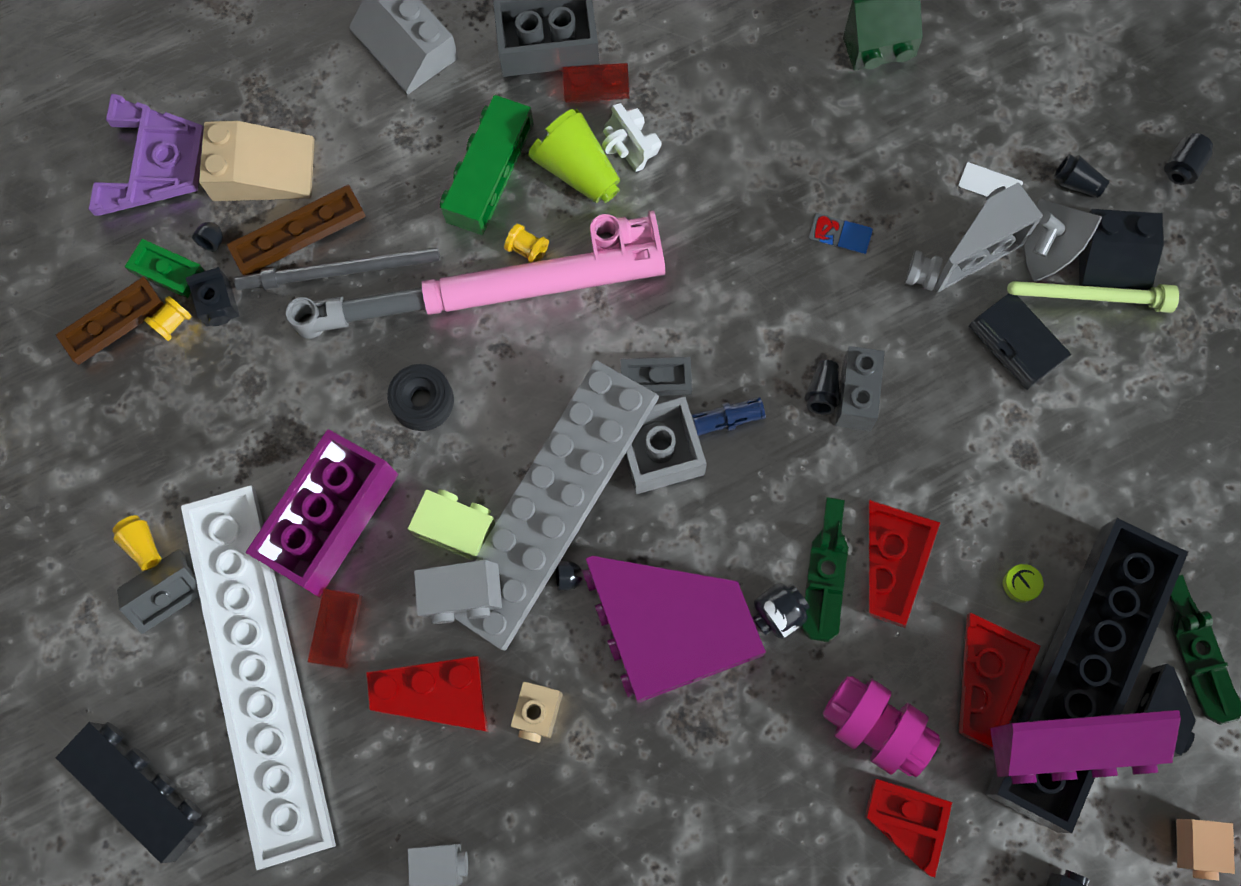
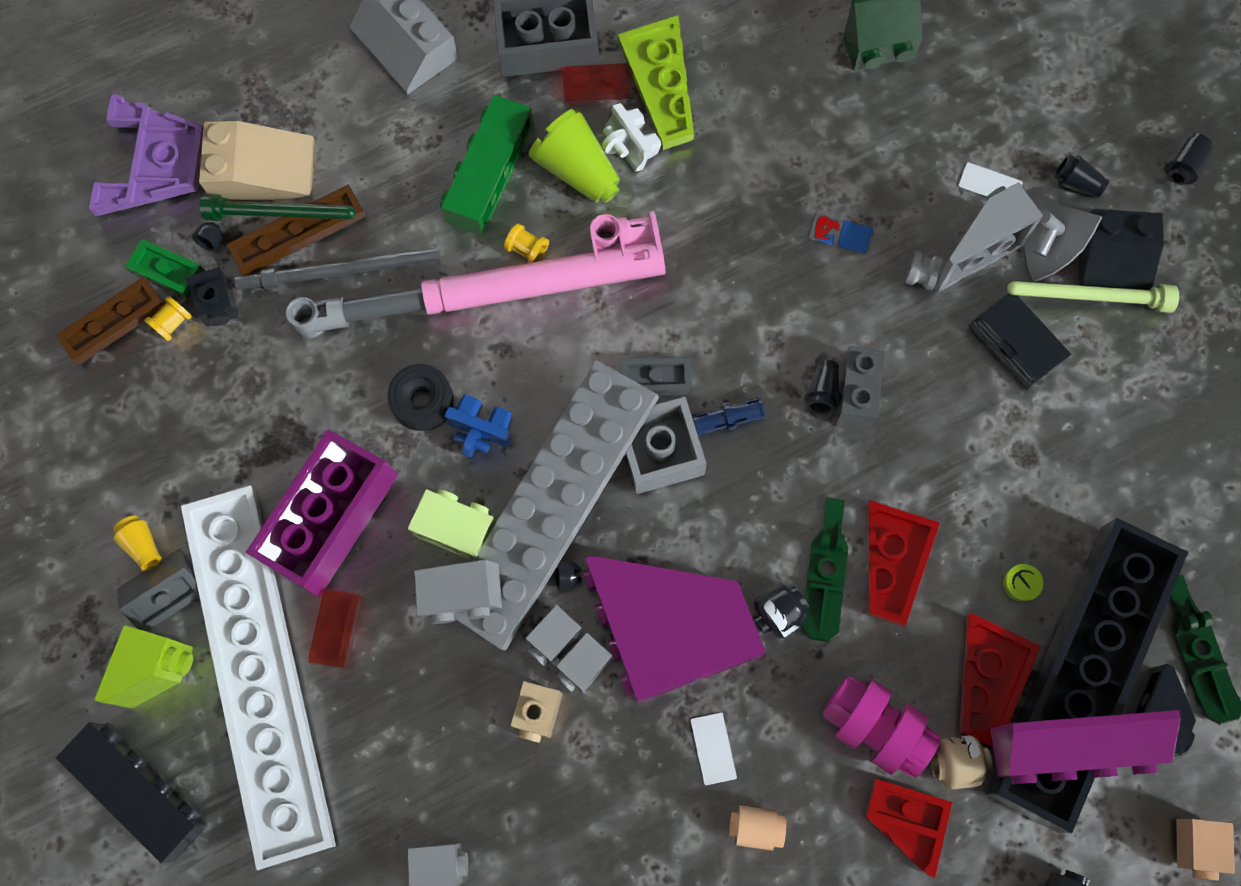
red wing [366,656,488,732] -> none
none -> lime slope [94,625,194,708]
none -> dark green piece [199,194,356,221]
none -> blue hips [445,394,513,458]
none -> light grey piece [526,605,613,693]
none -> lime wing [618,15,694,150]
none -> white sticker [691,713,737,785]
none -> light nougat brick [728,805,787,851]
none -> tan head [930,735,992,790]

